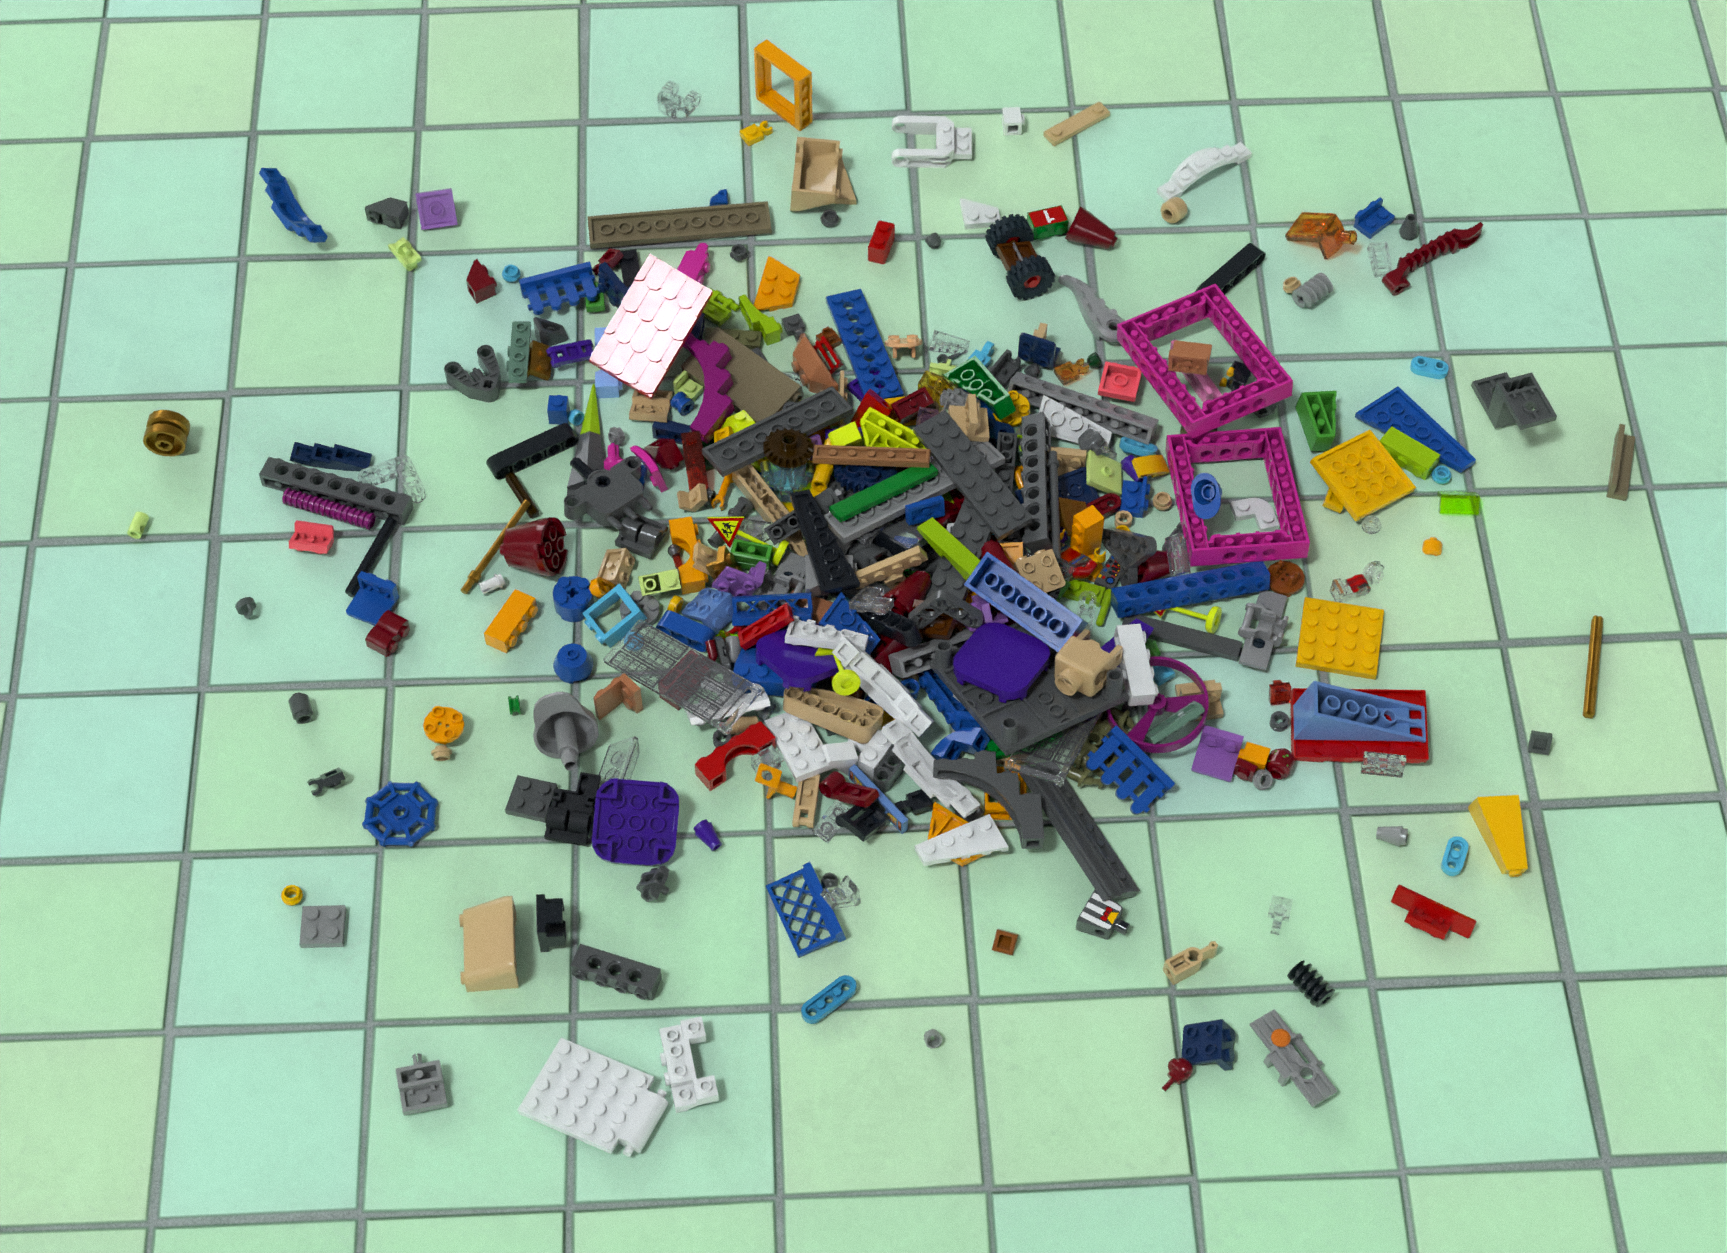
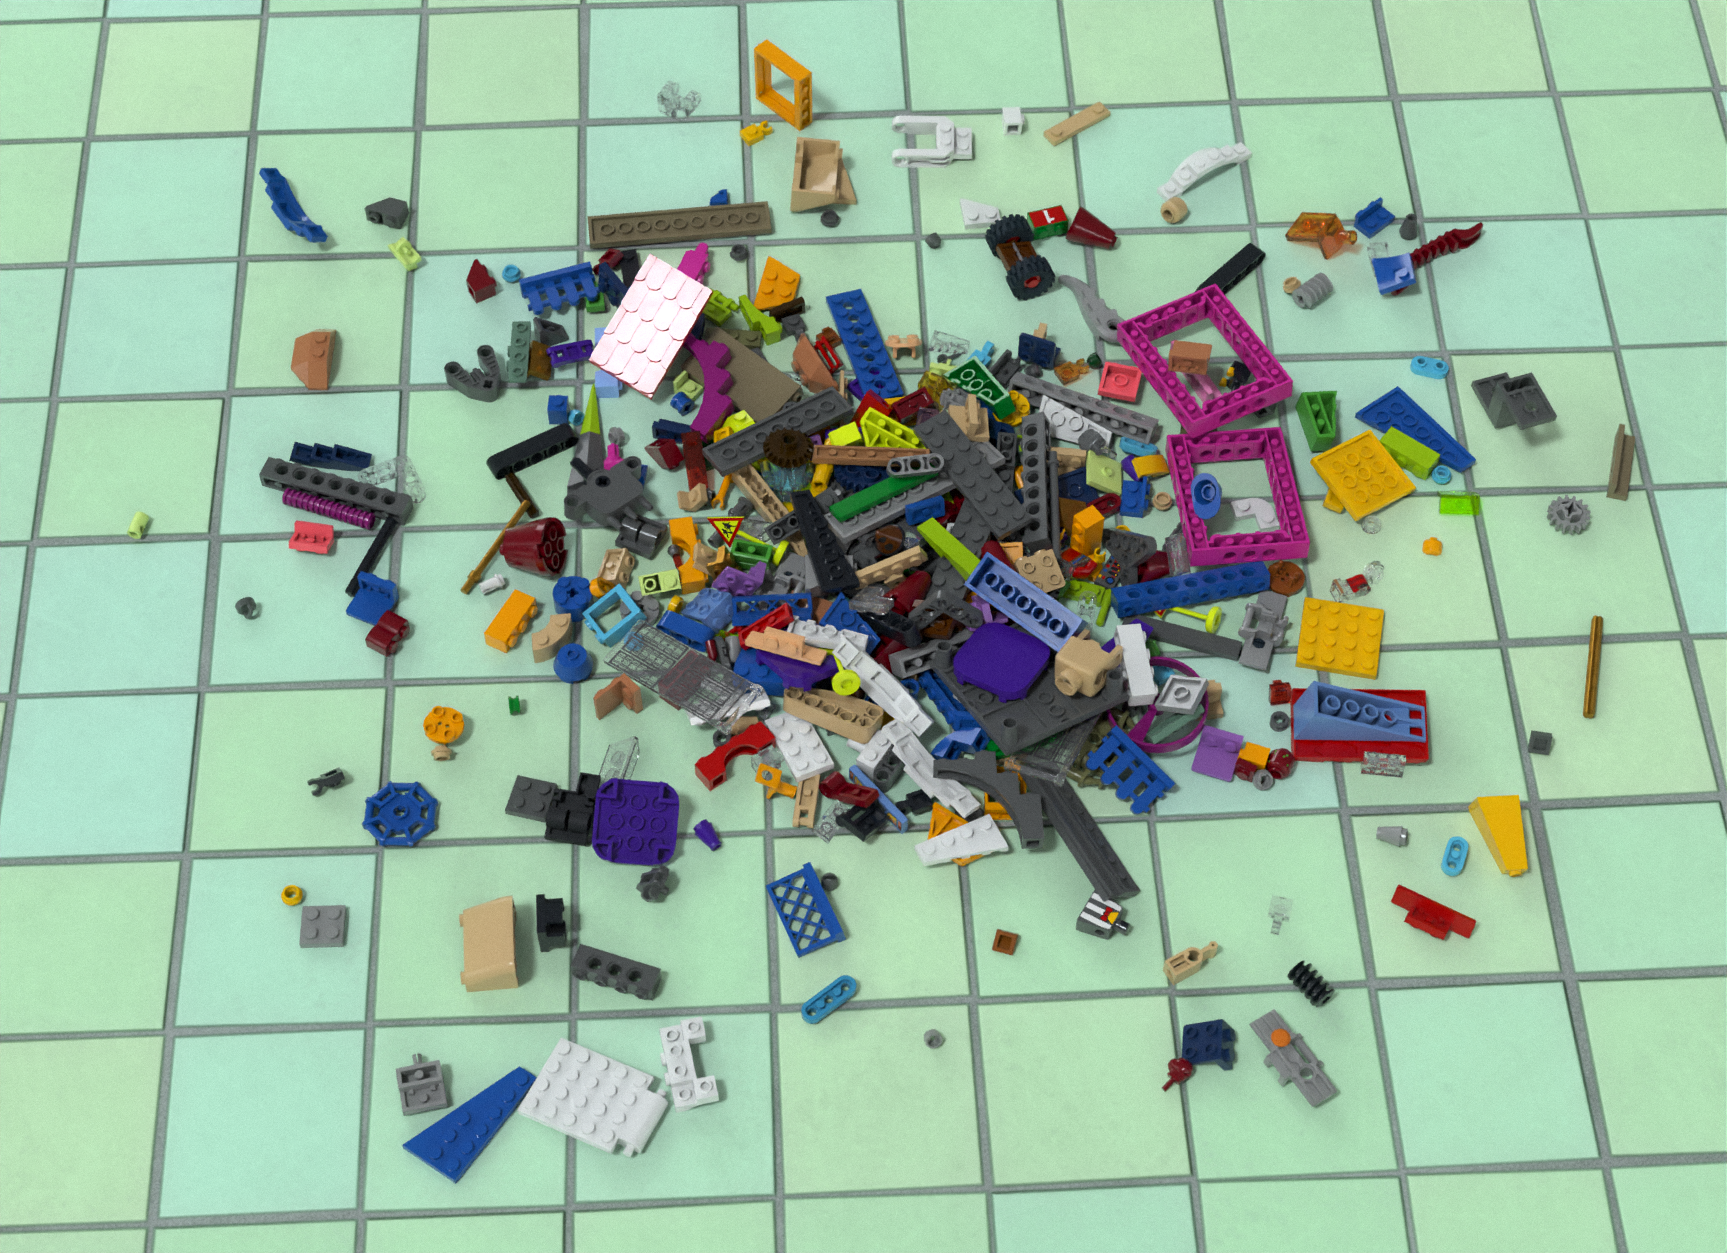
pearl gold wheel [143,410,190,457] -> none
dark grey brick [288,692,313,724] -> none
medium lavender bracket [415,188,458,230] -> none
light grey piece [533,692,599,770] -> none
tan slope [629,390,673,423] -> none
dark pink plate [630,445,668,493] -> none
clear slope [820,875,861,909] -> none
white slope [822,741,858,776] -> none
red brick [868,220,895,264] -> none
tan bush [1114,510,1132,528] -> none
none -> nougat wedge [291,329,337,390]
none -> blue wing [402,1066,537,1184]
none -> tan brick [532,613,573,663]
none -> light nougat bracket [745,626,827,665]
none -> dark brown plate [769,296,805,323]
none -> reddish brown hat [875,524,905,556]
none -> light grey beam [886,453,944,478]
none -> light grey plate [1155,675,1209,715]
none -> blue plate [1371,252,1416,295]
none -> light grey gear [1547,495,1591,535]

